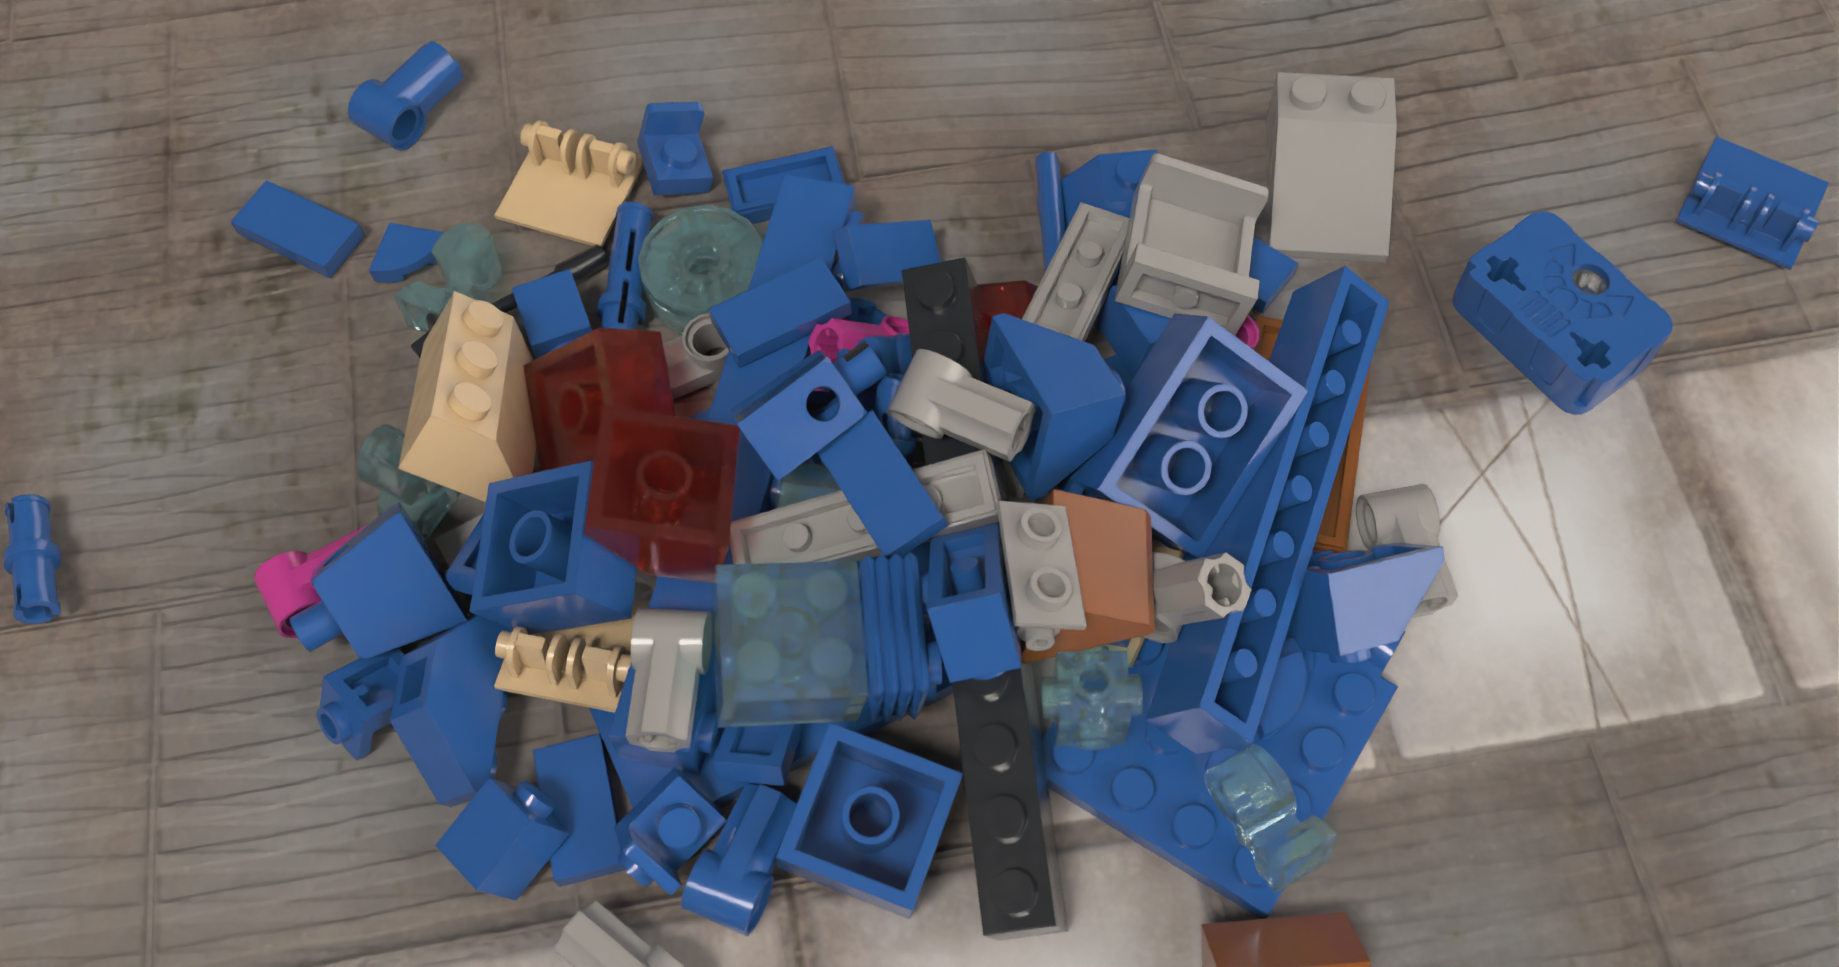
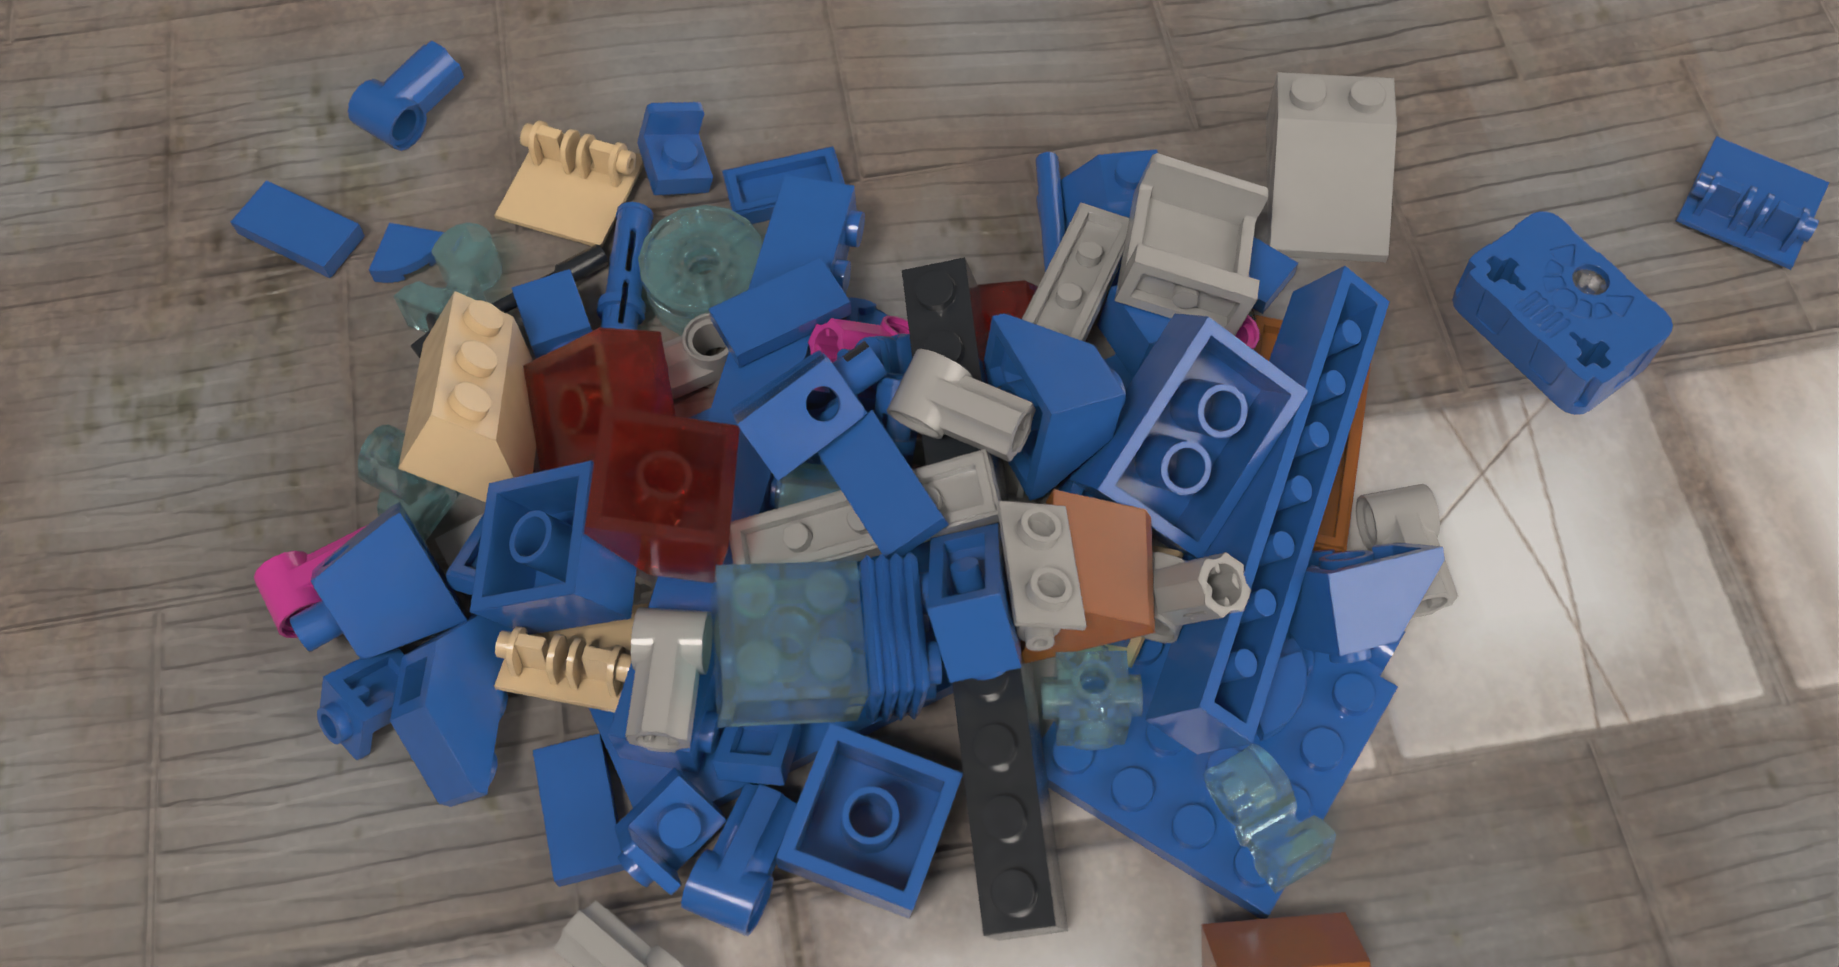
blue pin [3,494,61,624] -> none
blue brick [435,777,570,900] -> none
blue tile [833,220,941,291] -> none

